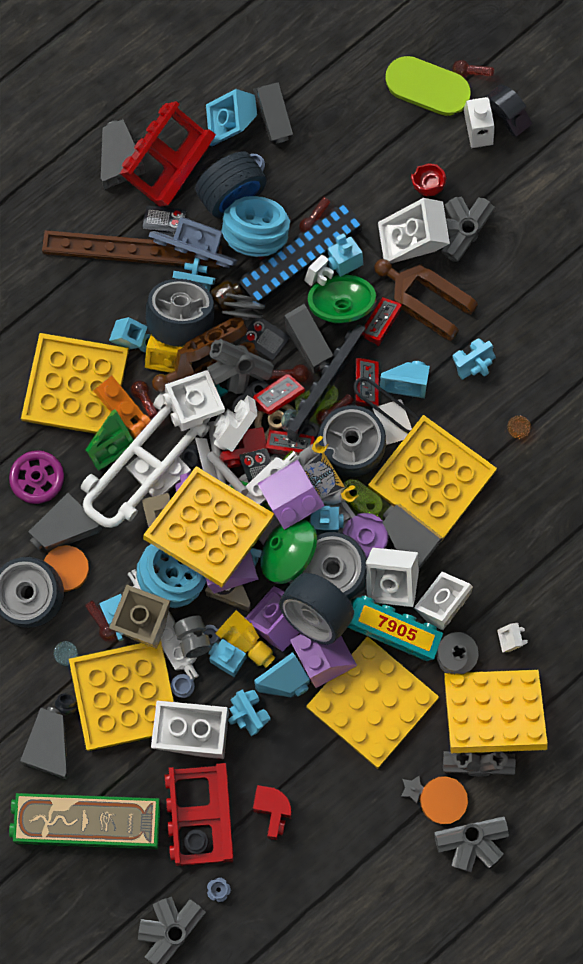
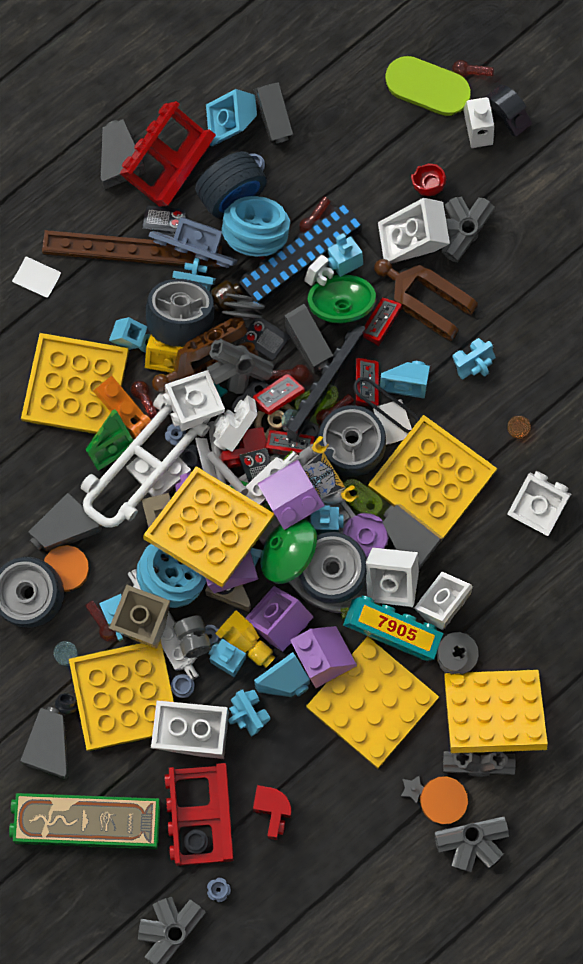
magenta plate [9,451,64,504] -> none
black wheel [279,573,354,645] -> none
white tile [497,623,528,653] -> none
none -> white sticker [12,257,61,297]
none -> sand blue plate [165,424,186,446]
none -> white plate [507,471,571,536]

